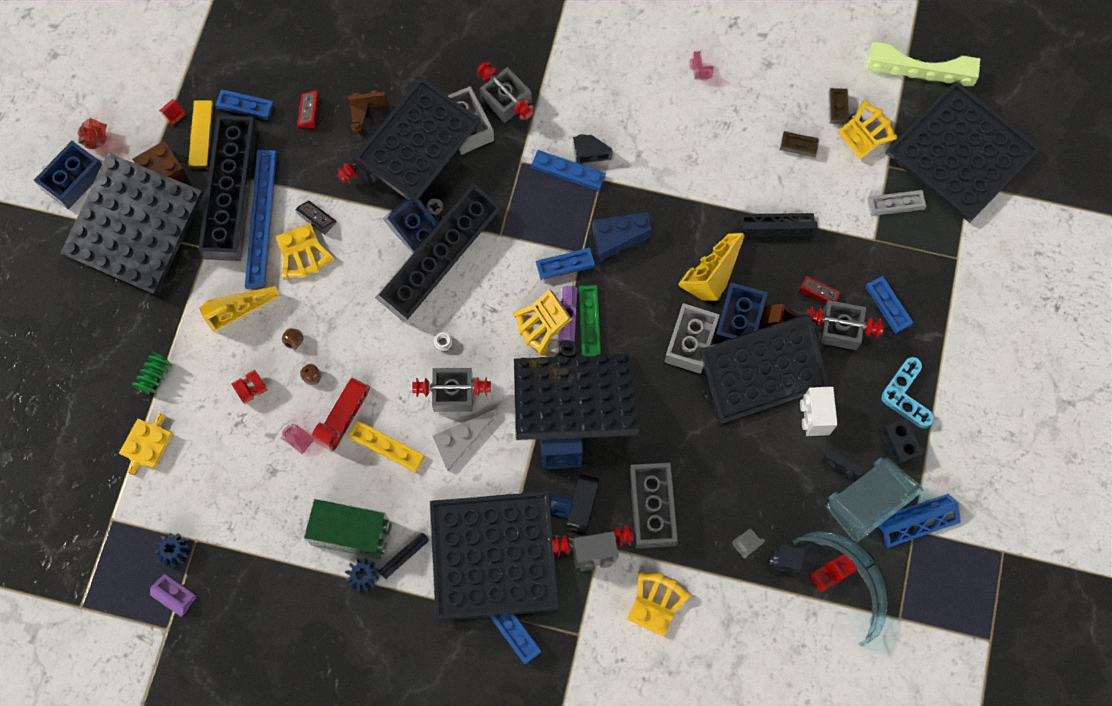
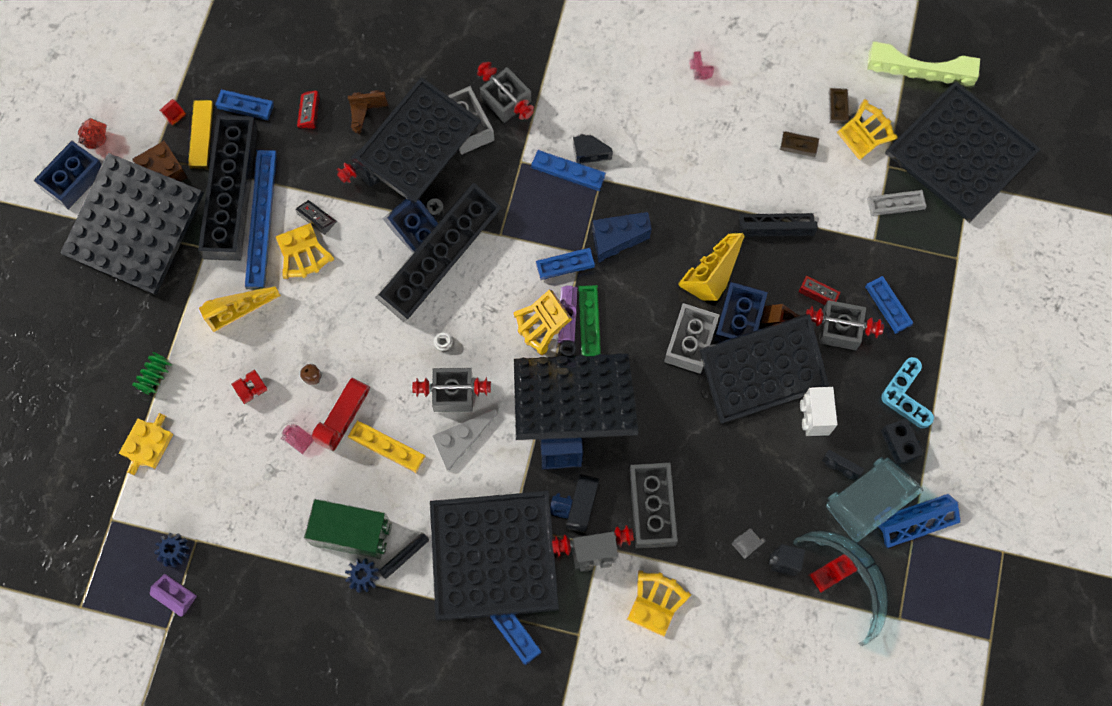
reddish brown piece [282,328,304,350] -> none

